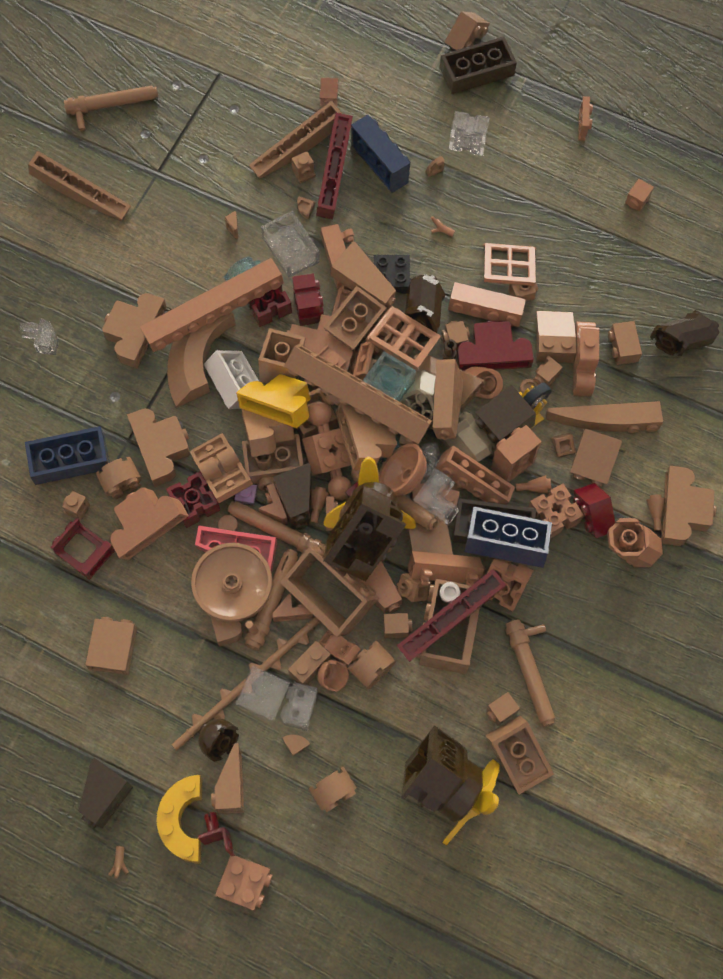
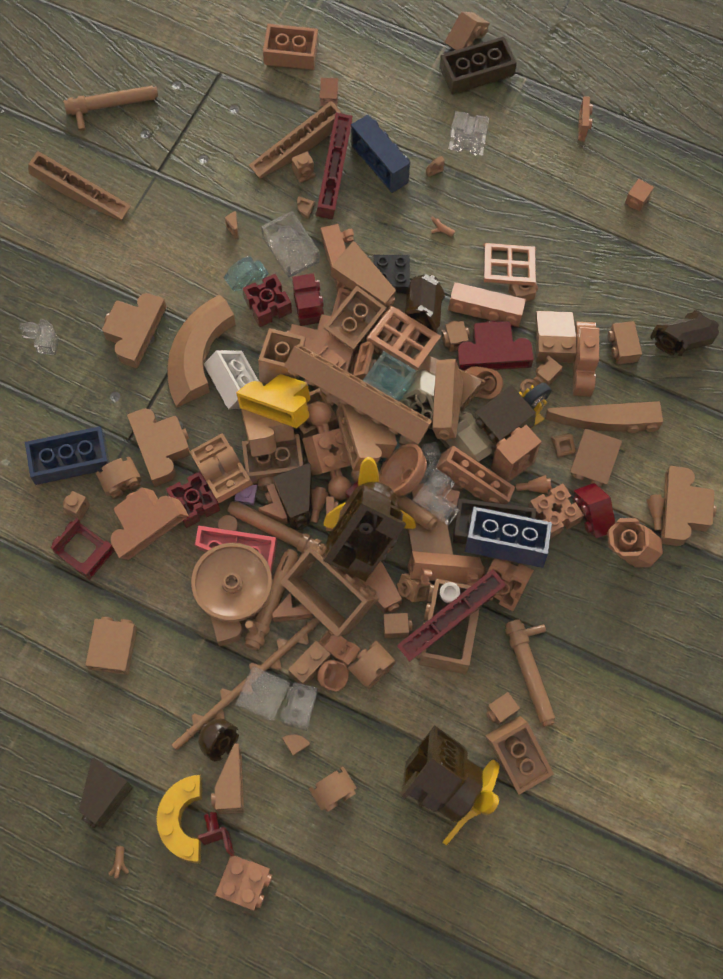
nougat brick [140,258,284,352] -> none
dark brown pin [442,339,457,360] -> none
none -> nougat brick [263,24,319,70]

